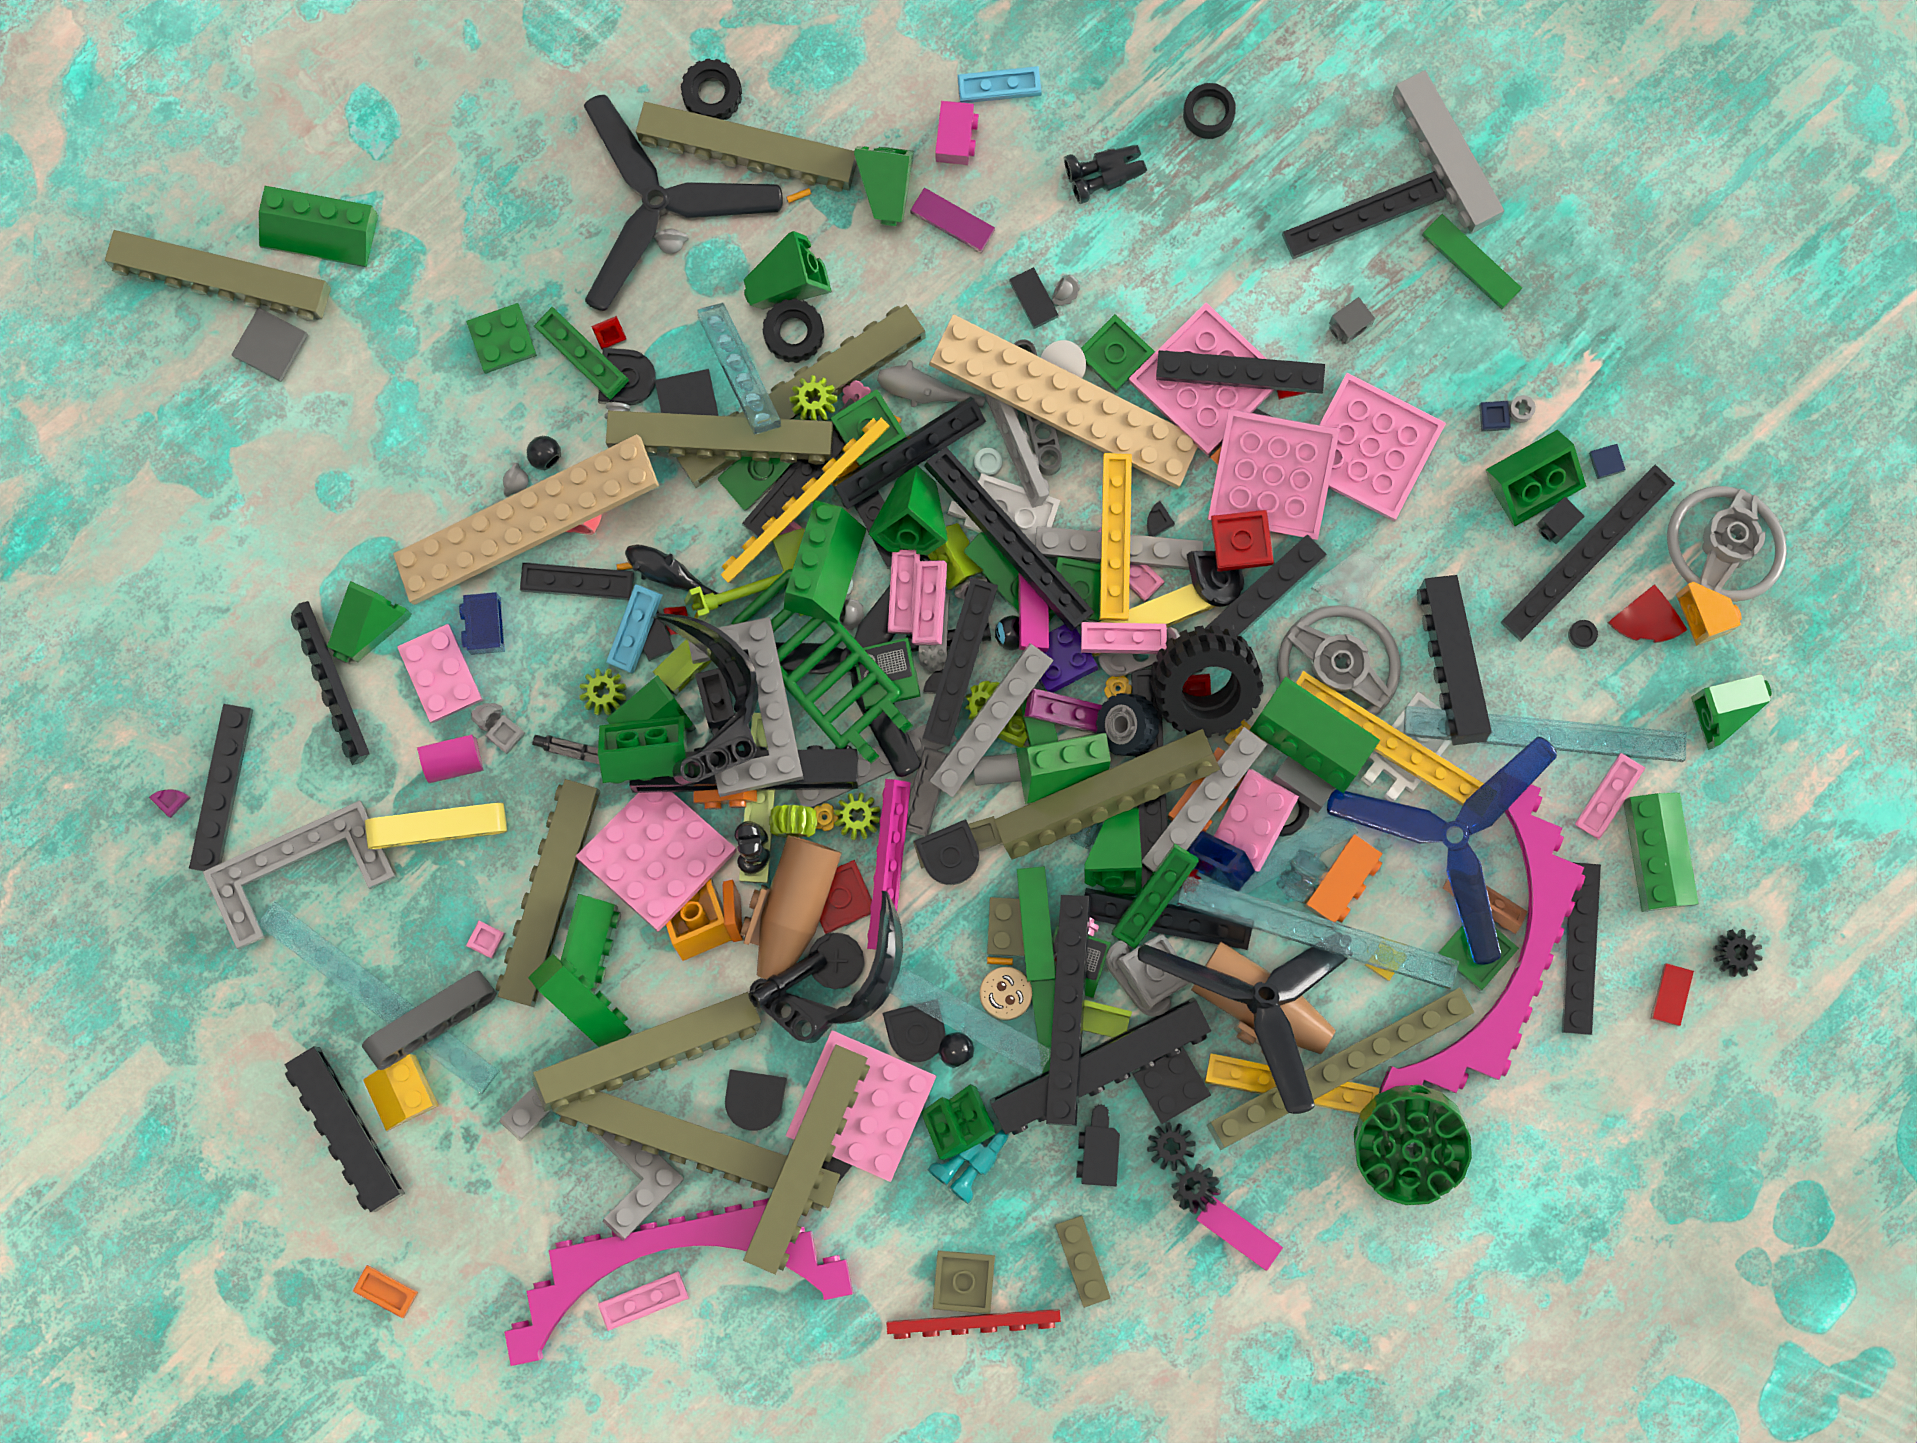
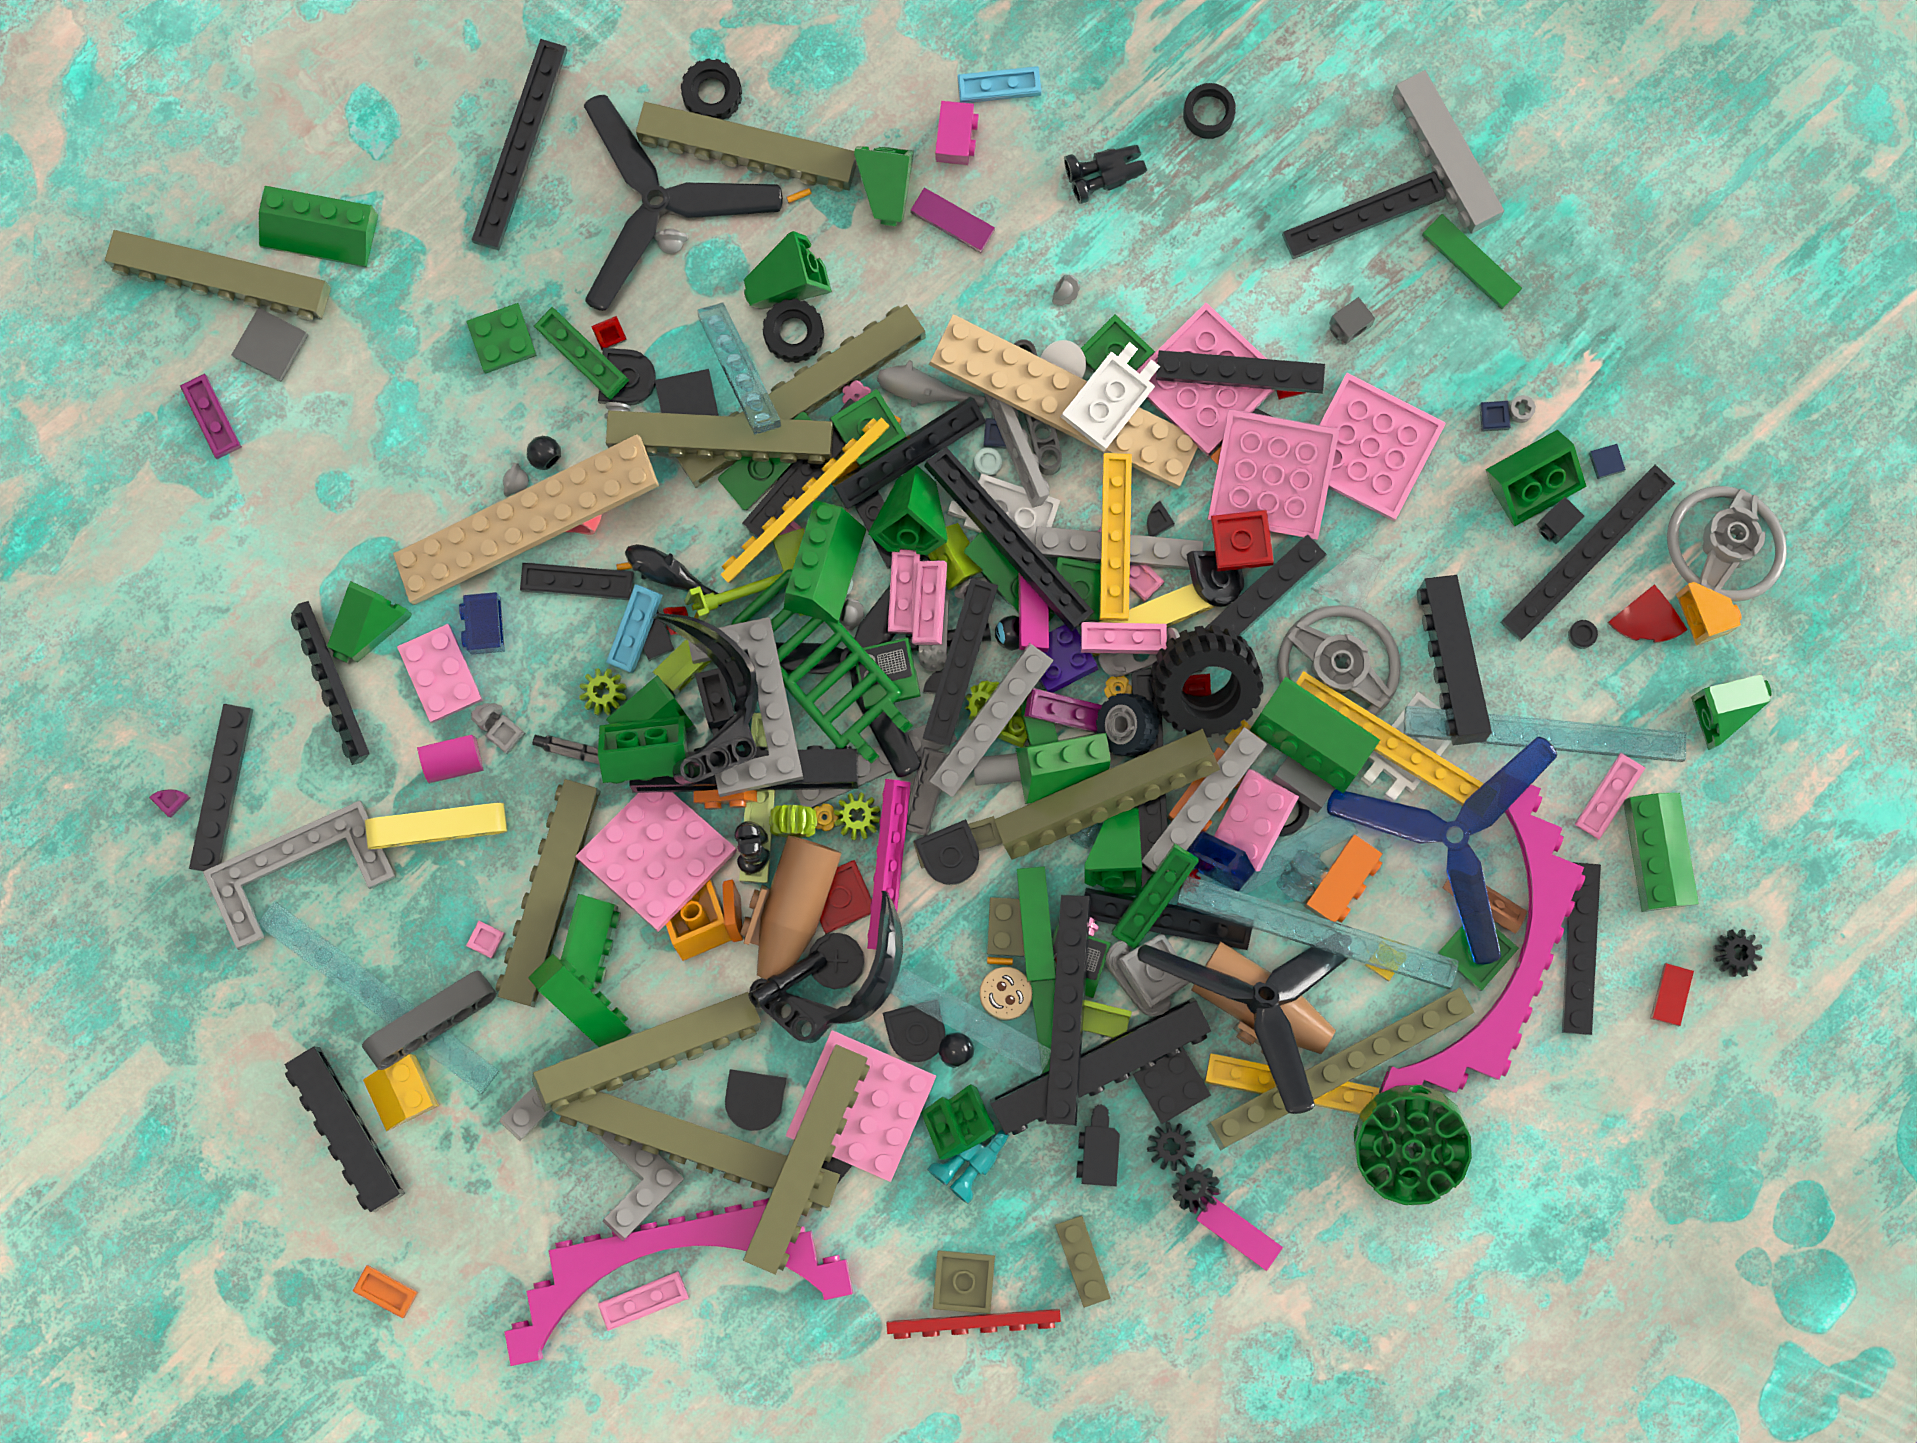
lime gear [789,375,837,421] -> none
black tile [1009,267,1059,329] -> none
none -> magenta tile [180,373,242,459]
none -> black plate [472,39,568,251]
none -> dark blue tile [983,418,1007,449]
none -> white tile [1060,342,1160,451]

